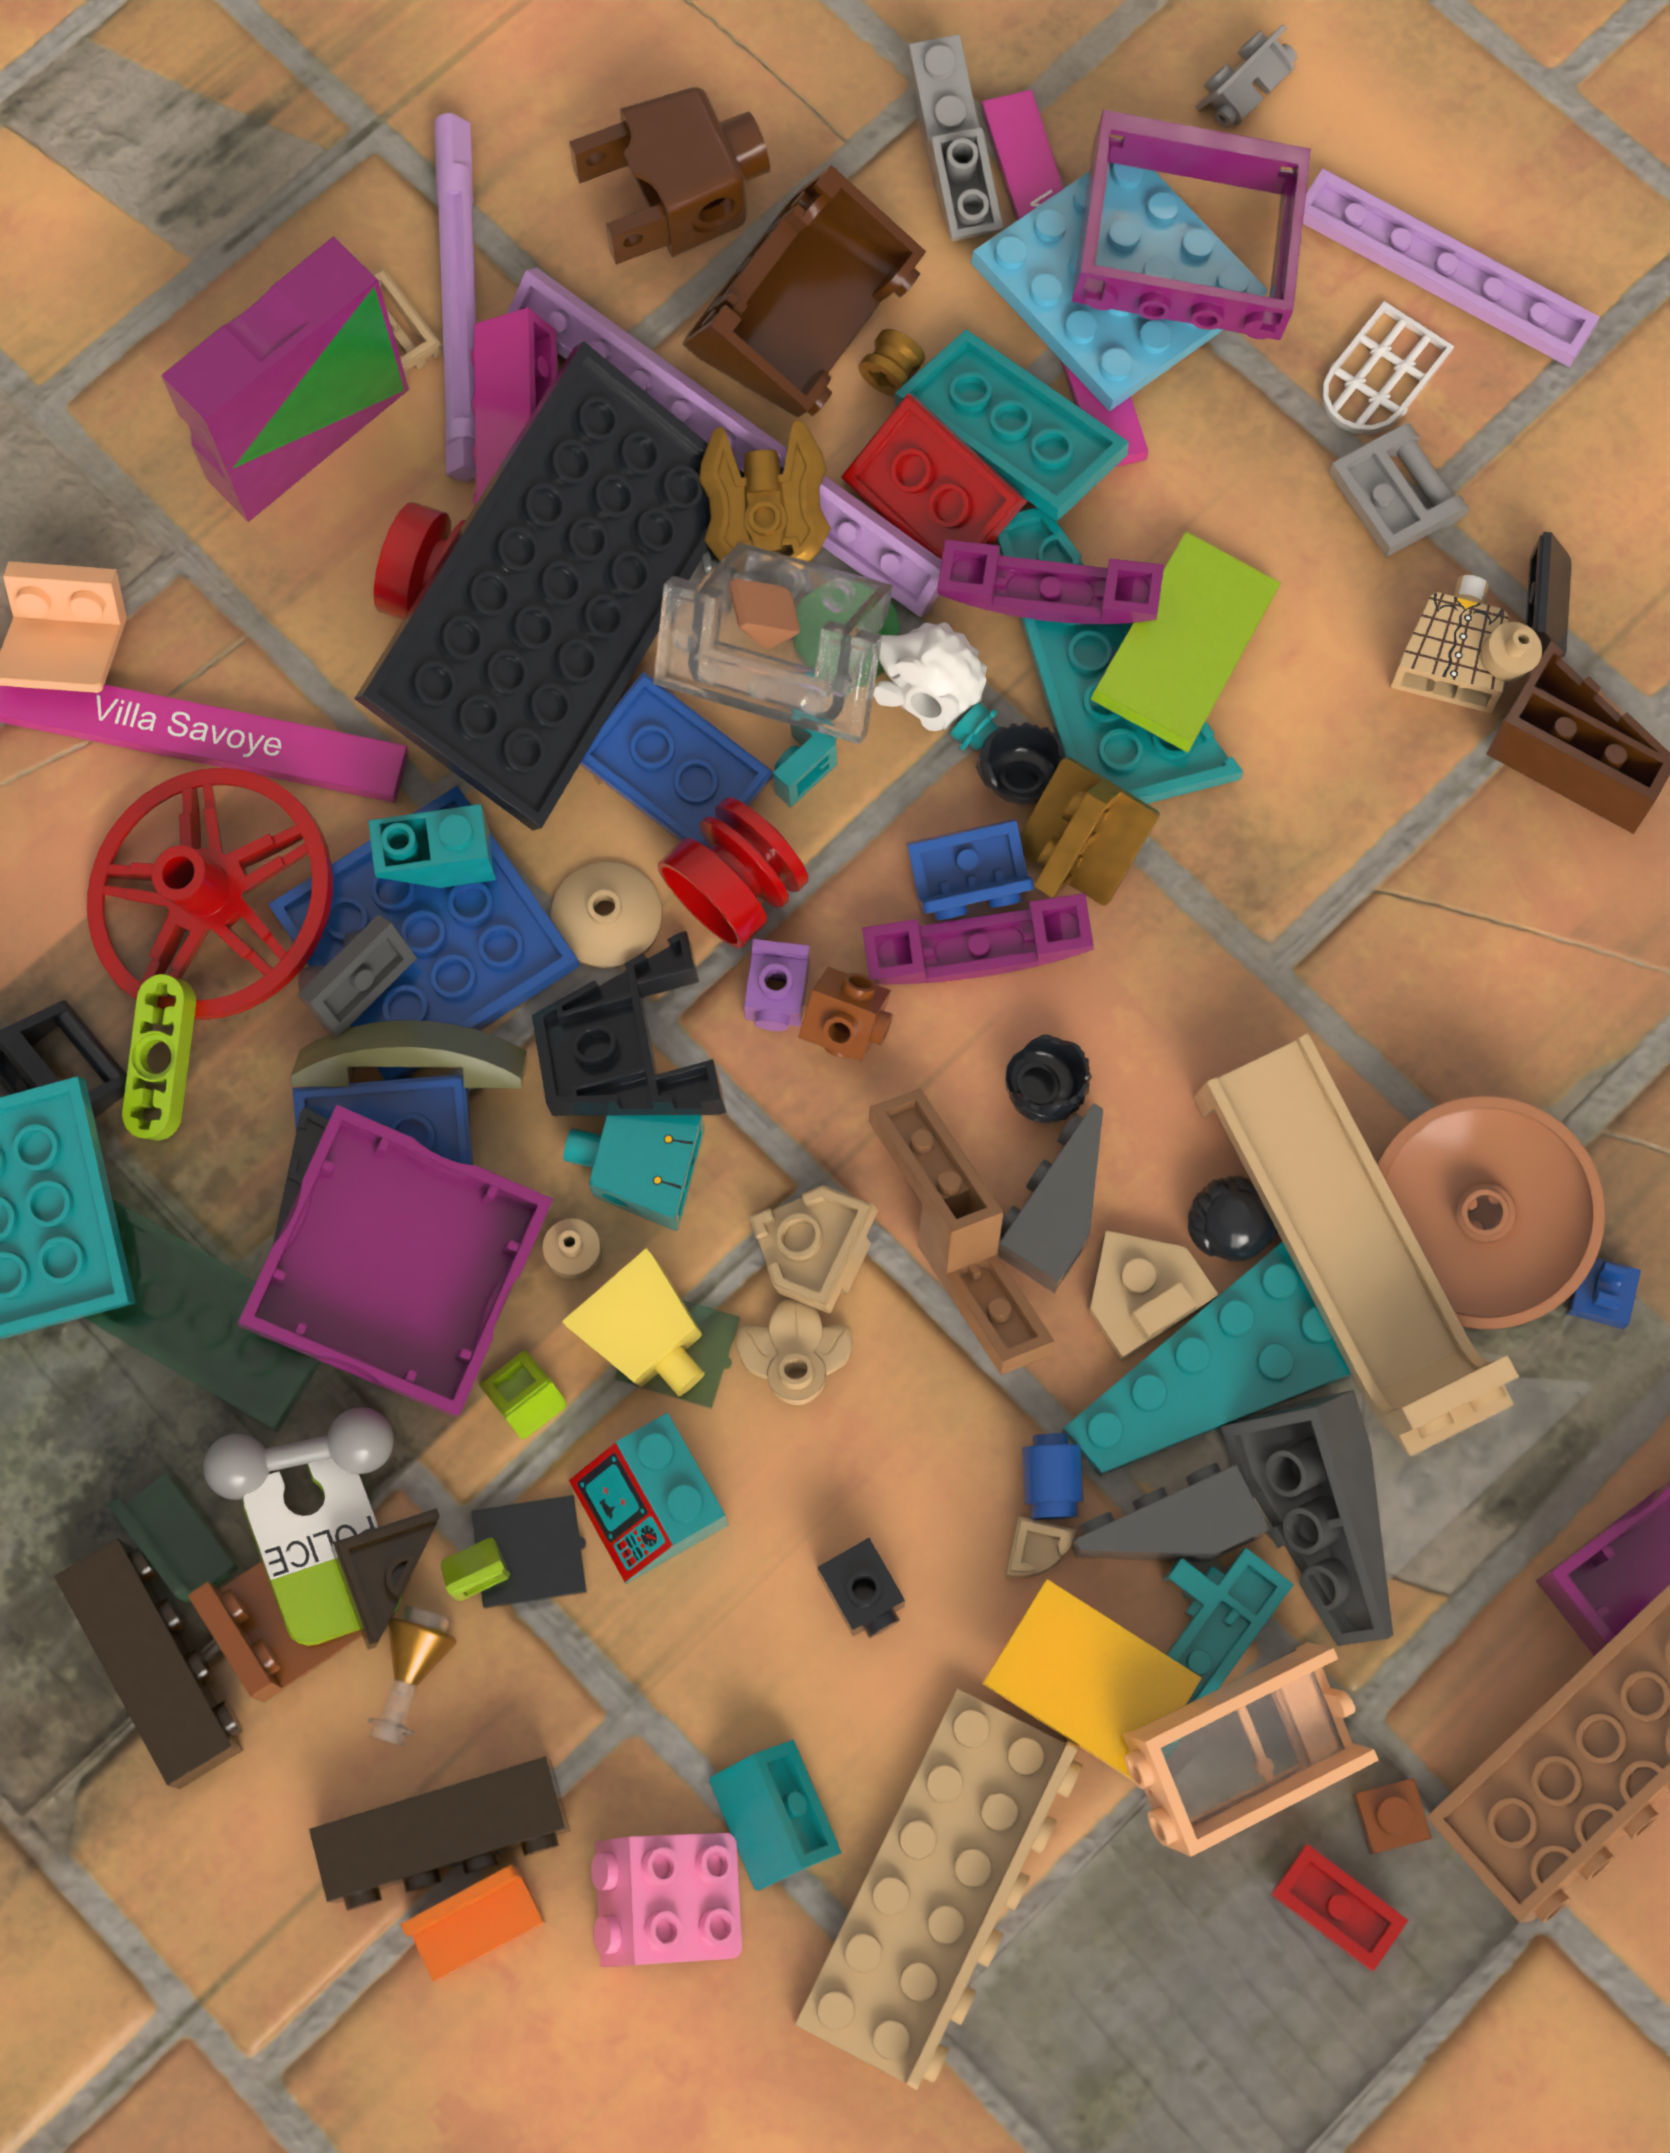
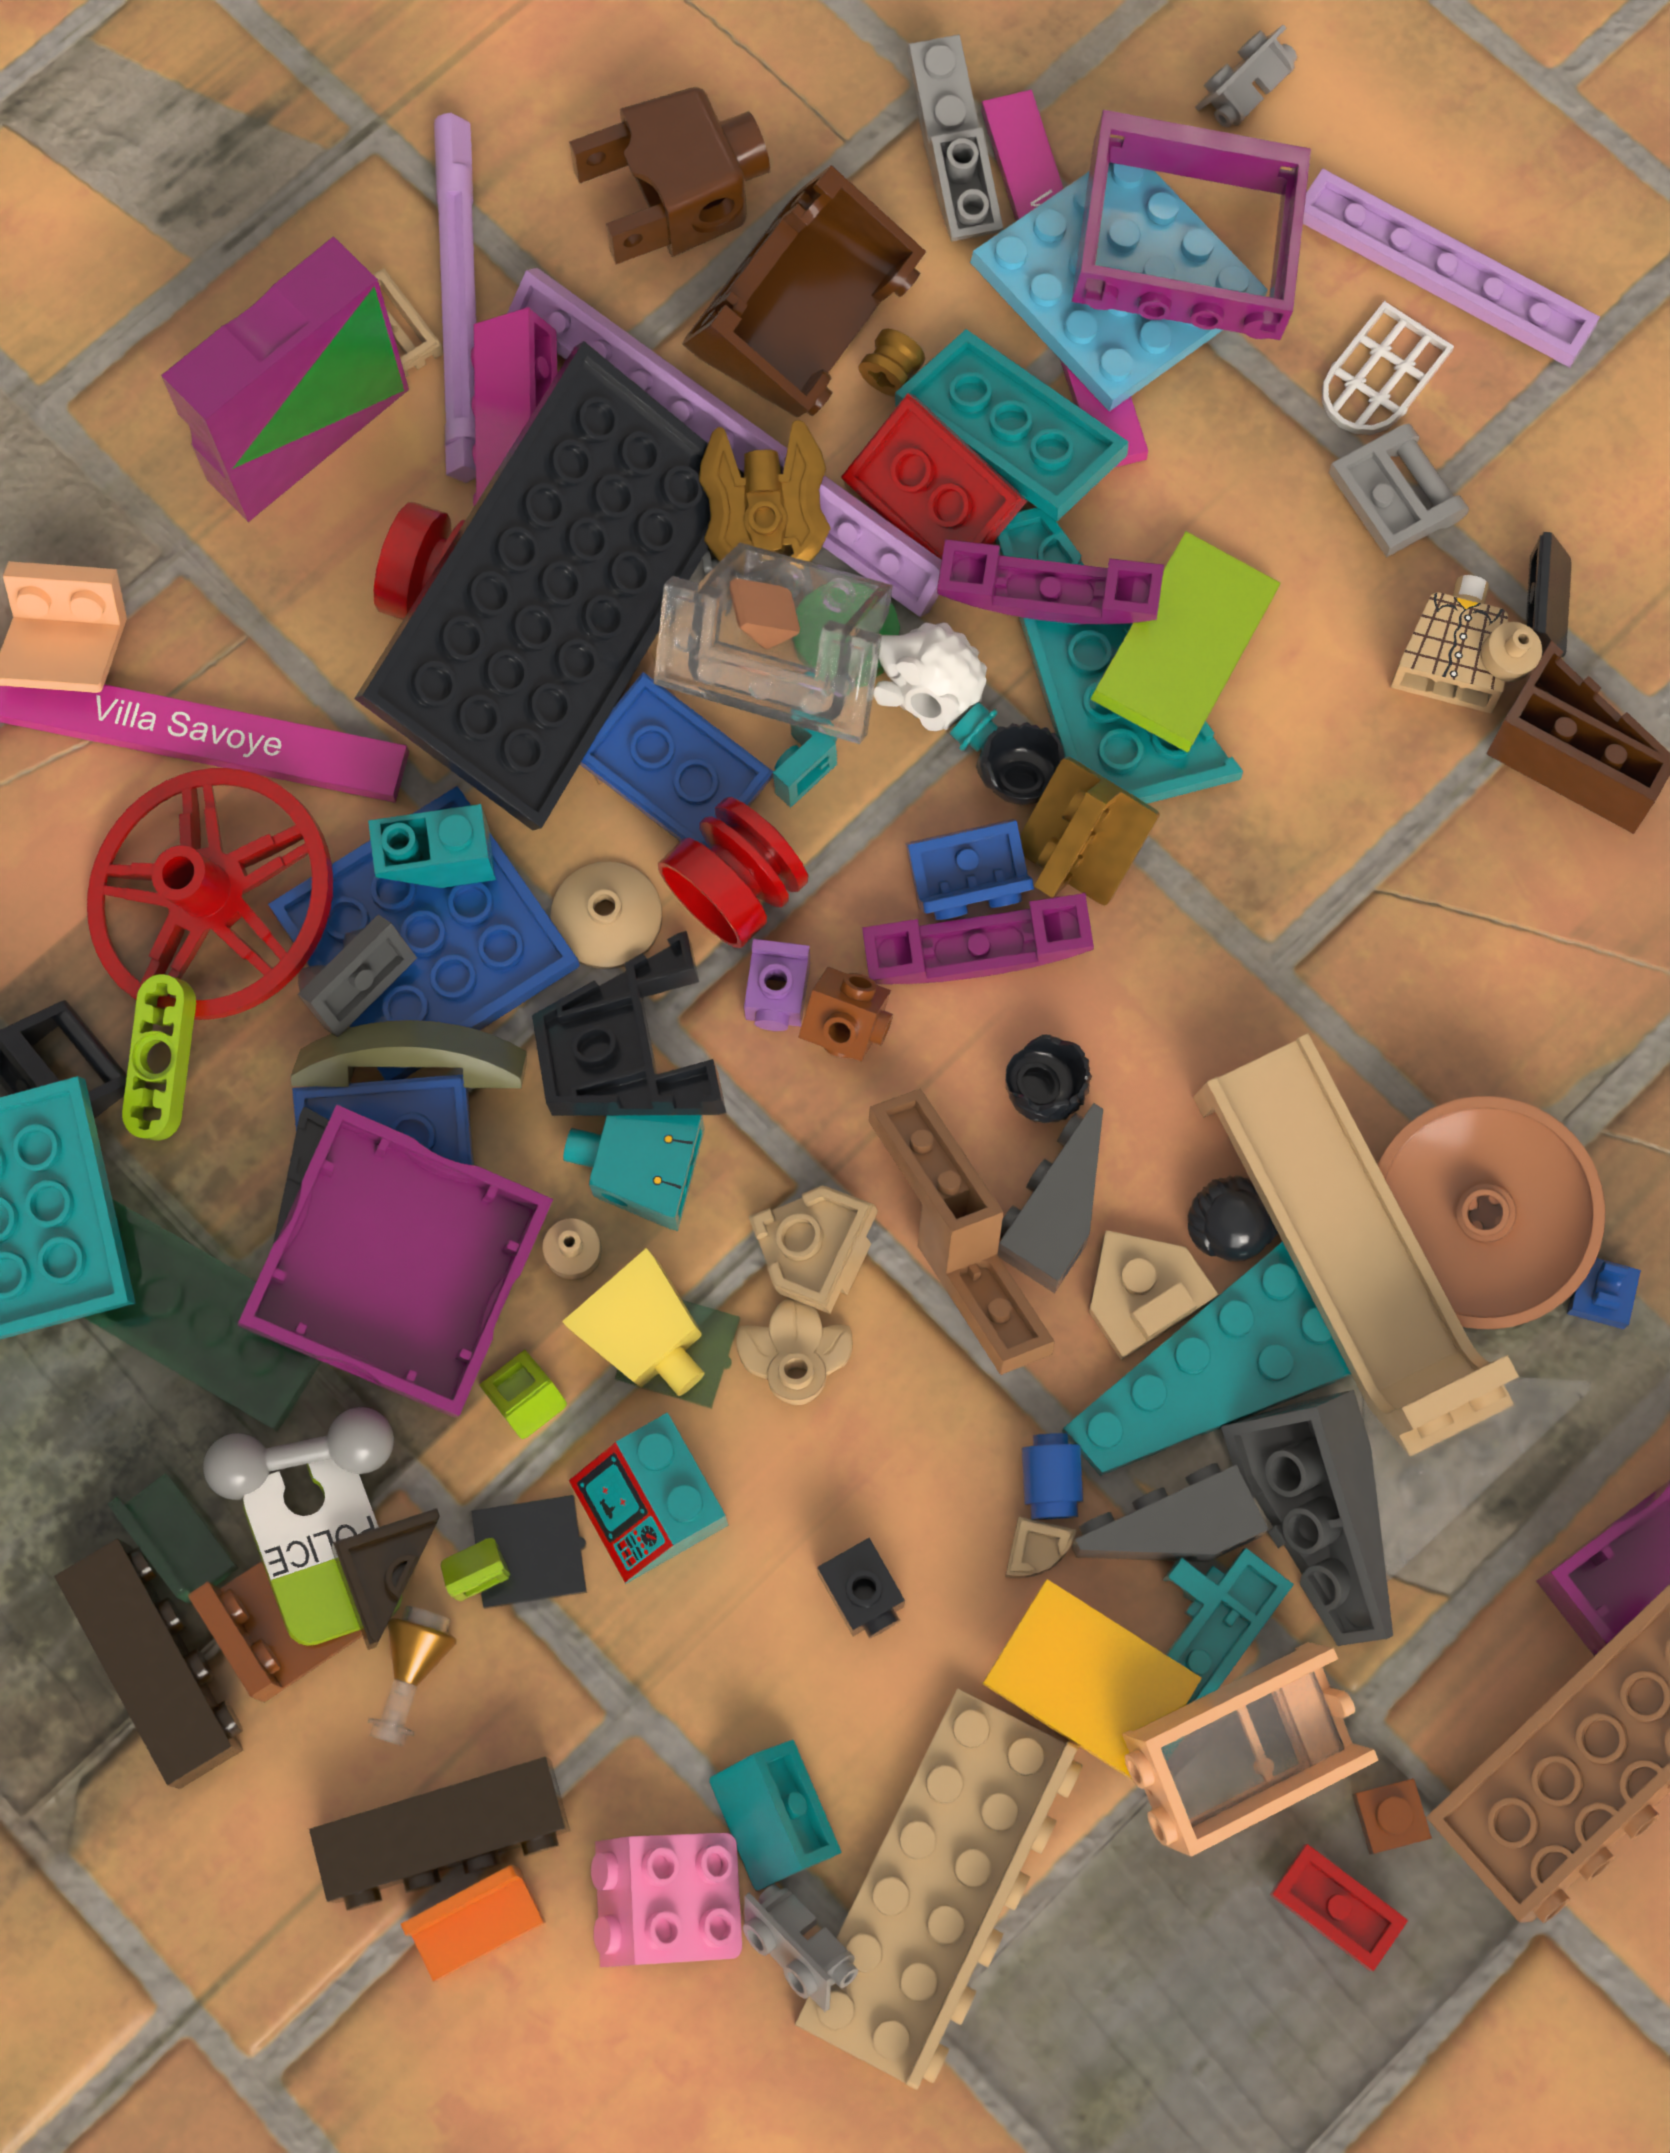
none -> light grey hinge [743,1884,858,2012]

